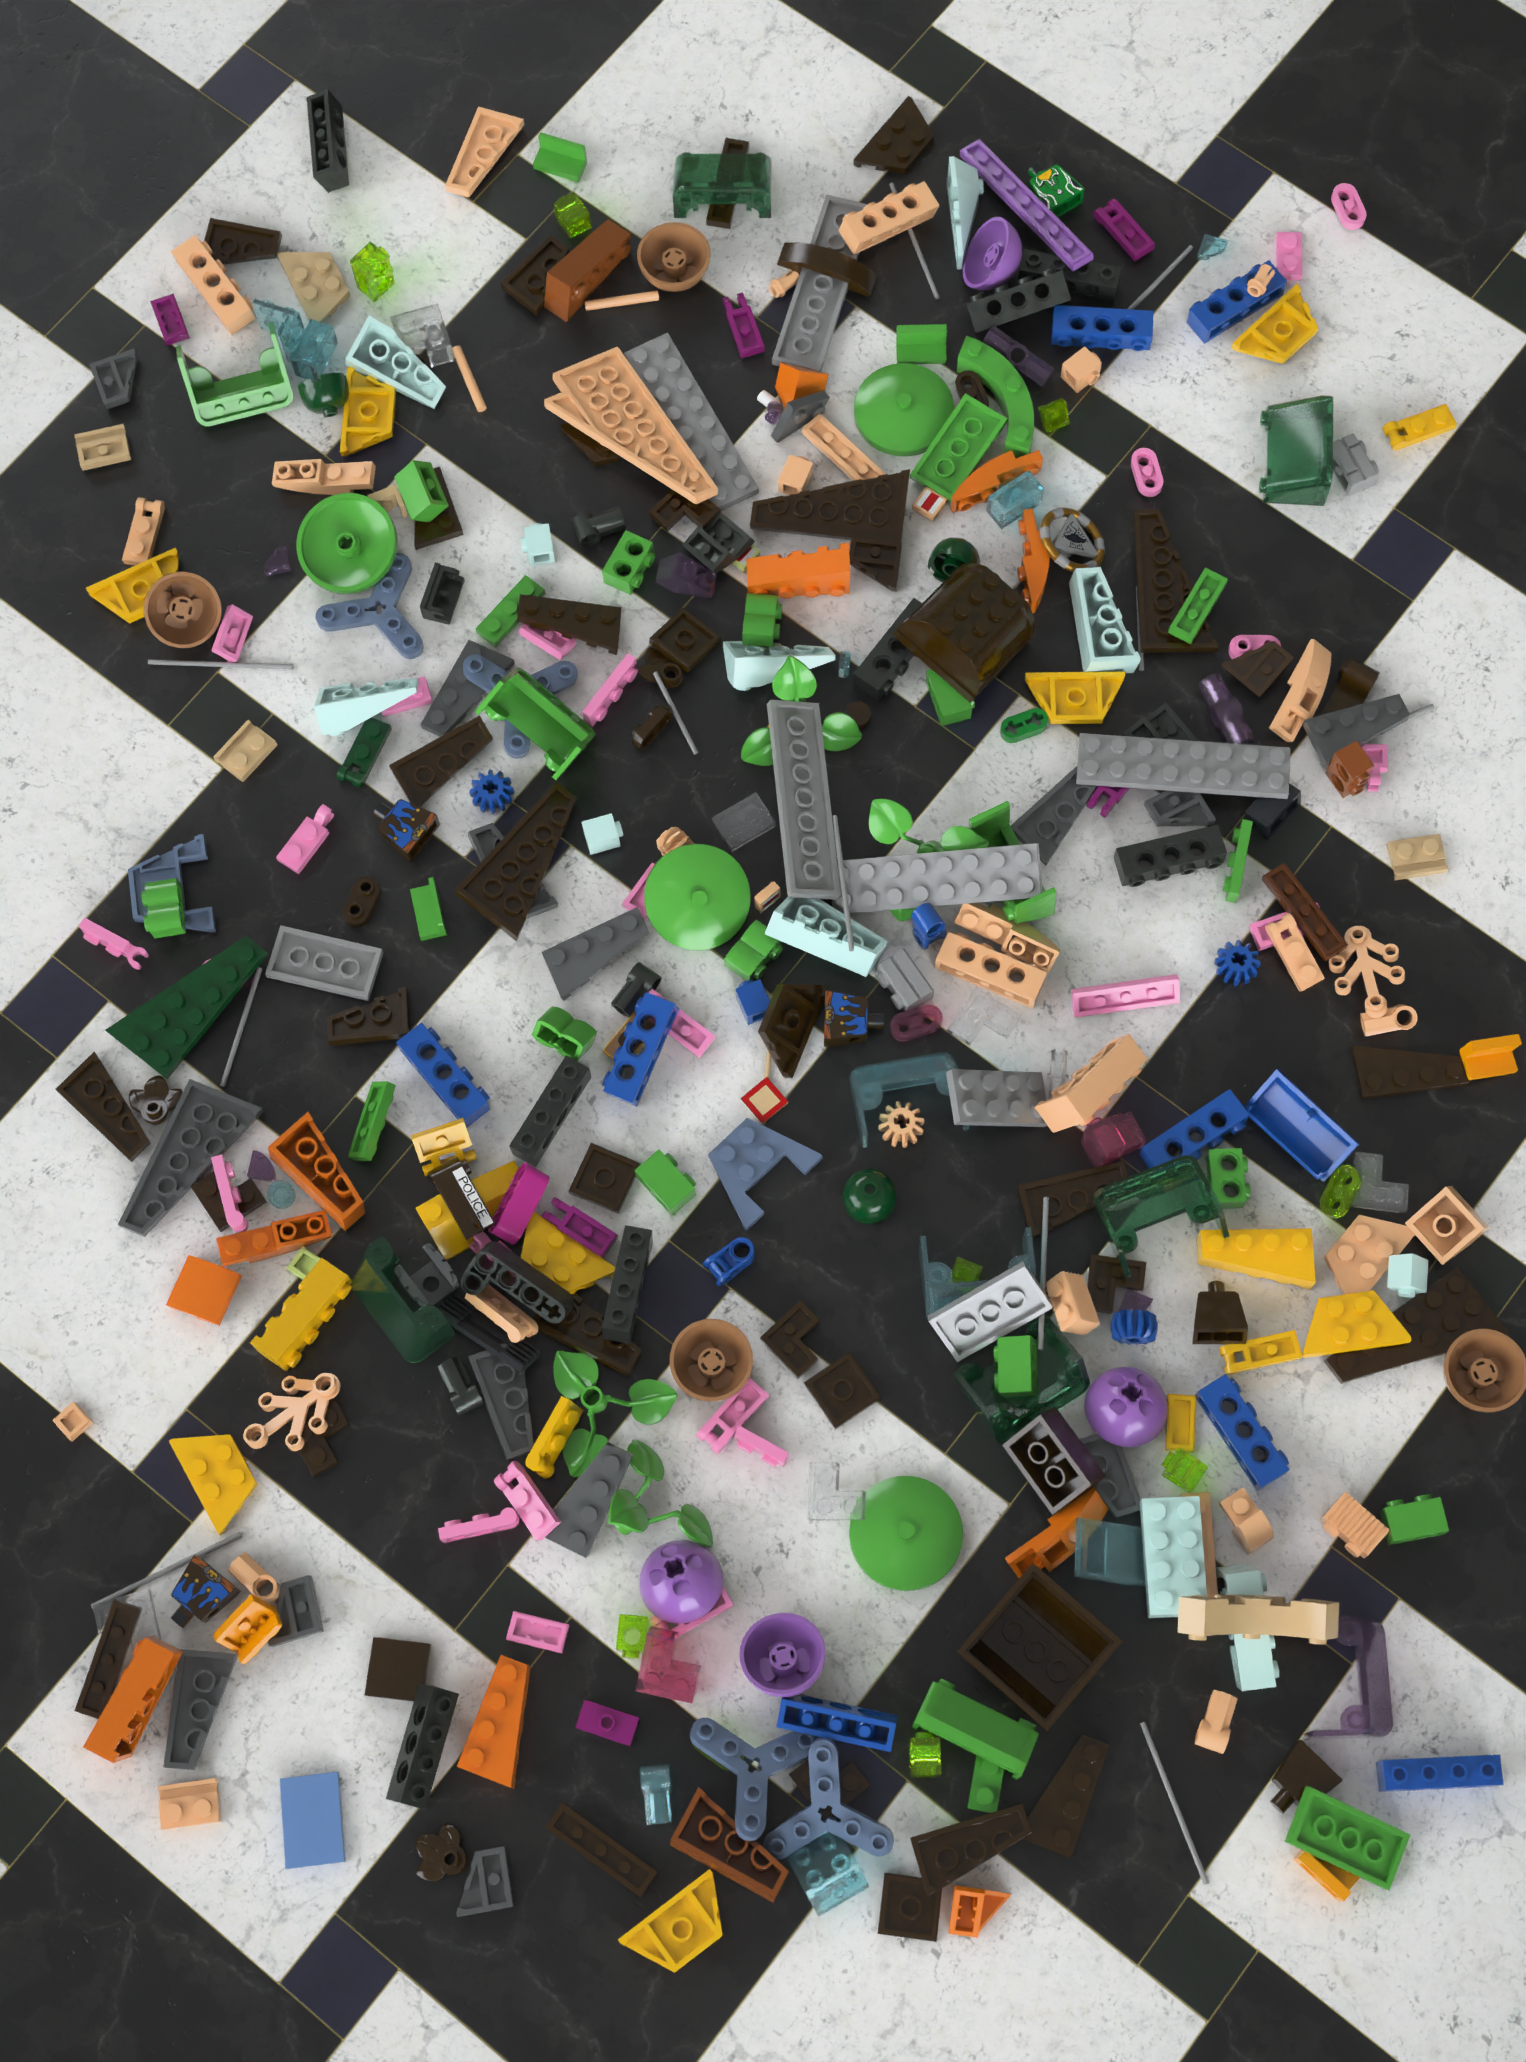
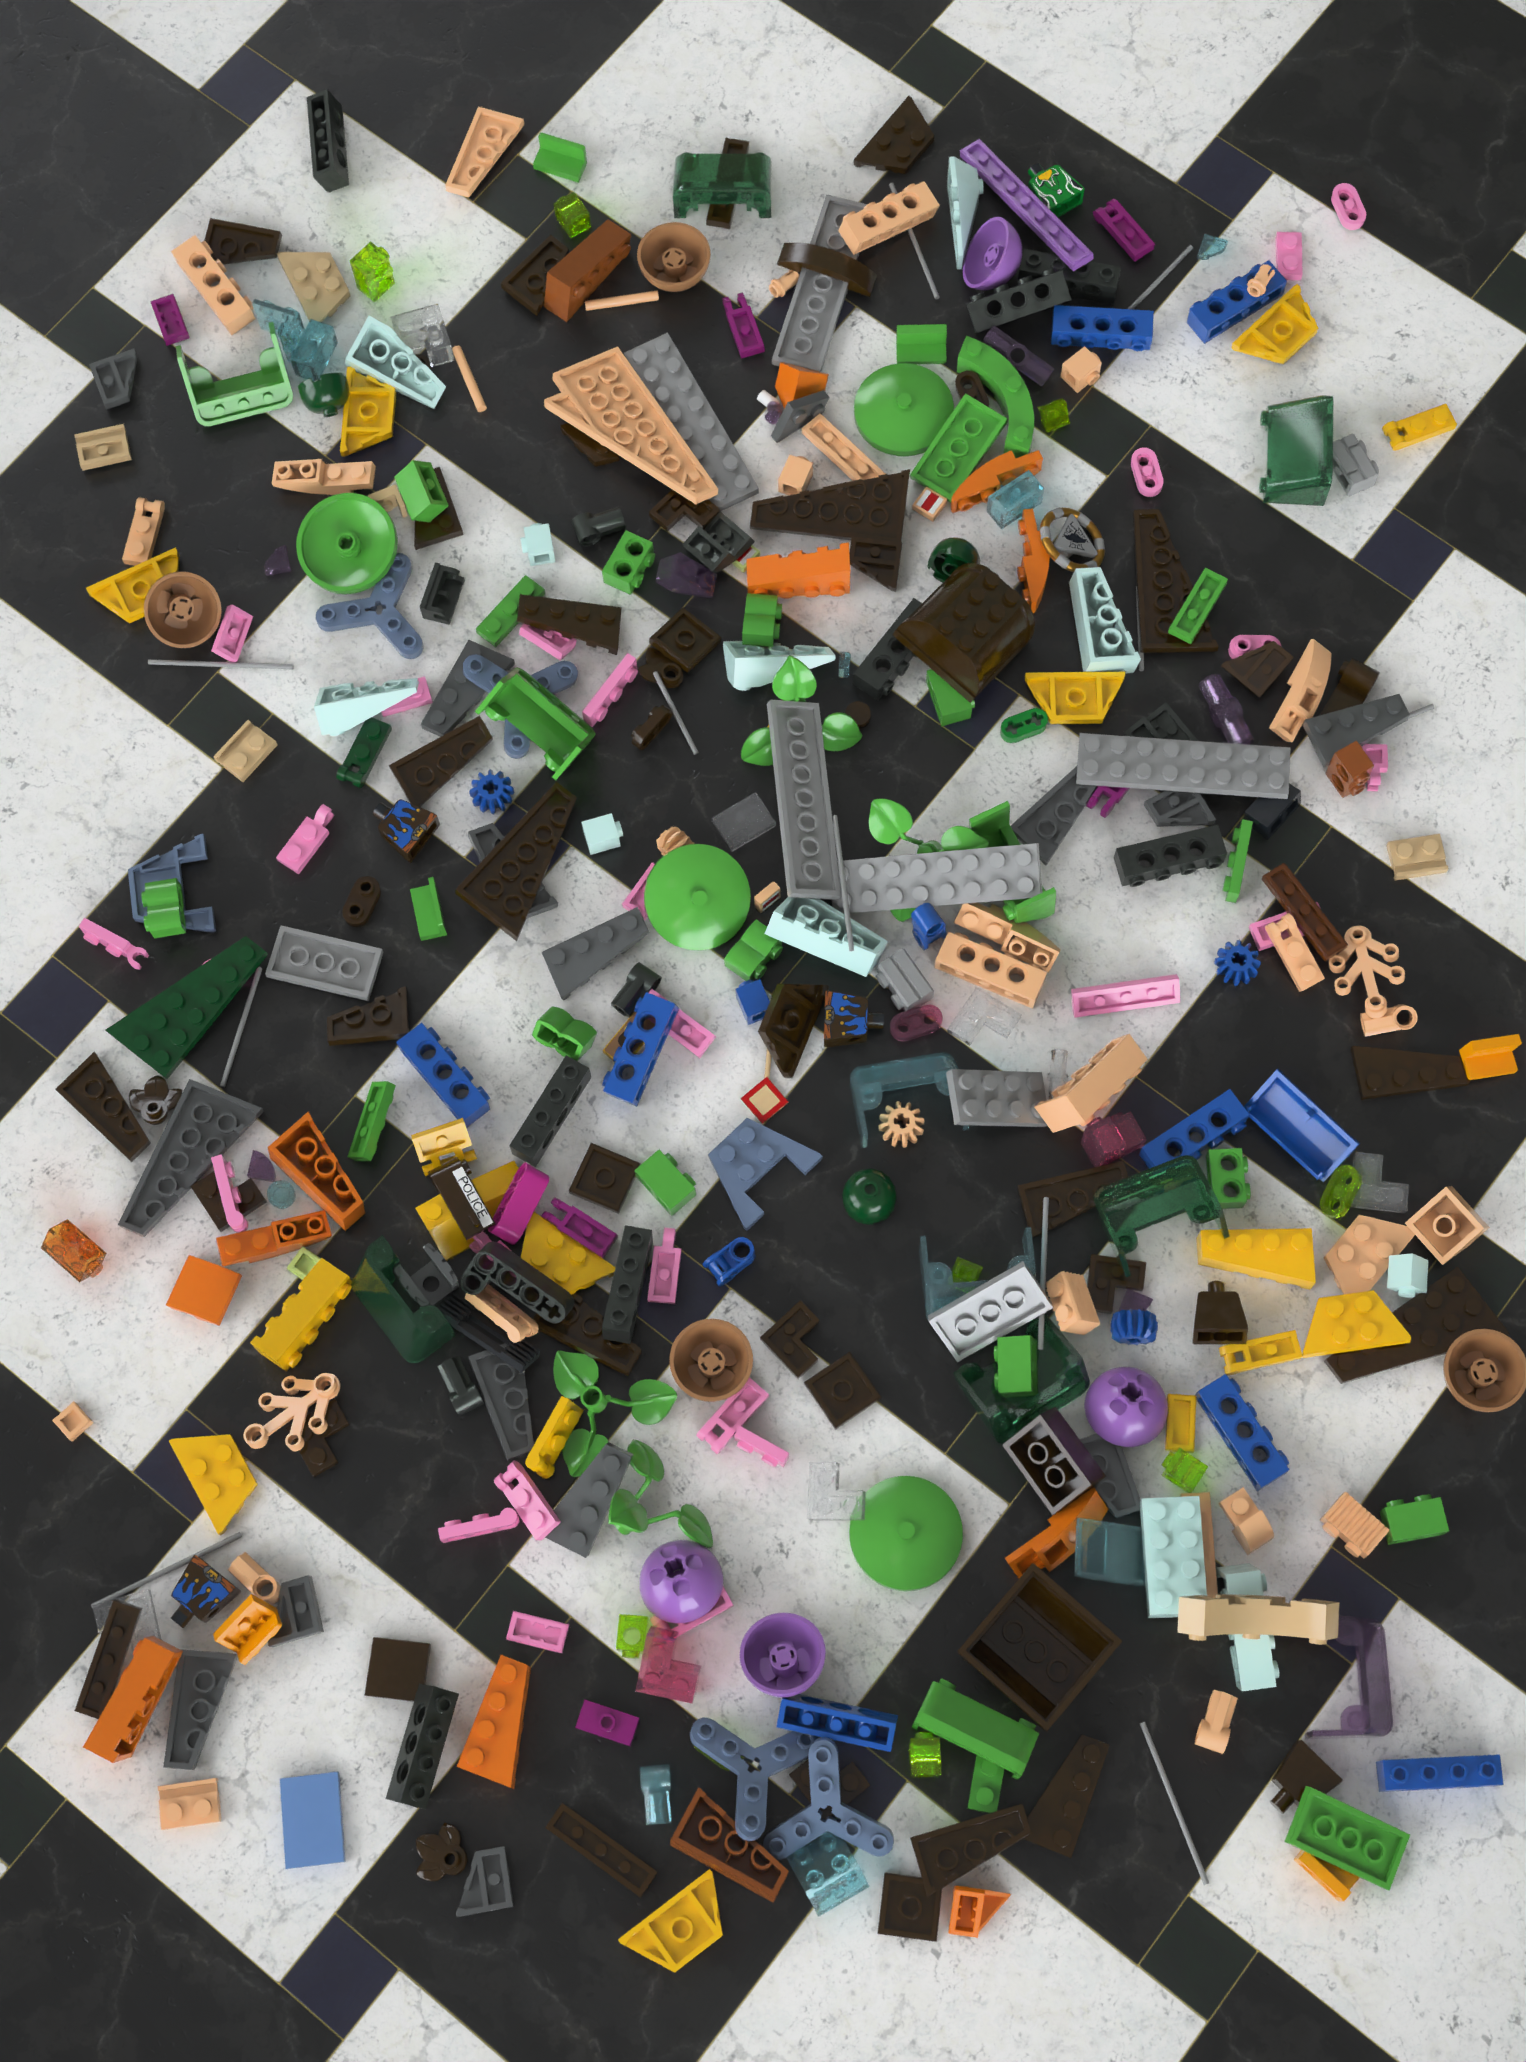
none -> clear orange brick [41,1219,107,1282]
none -> bright pink plate [647,1228,682,1305]

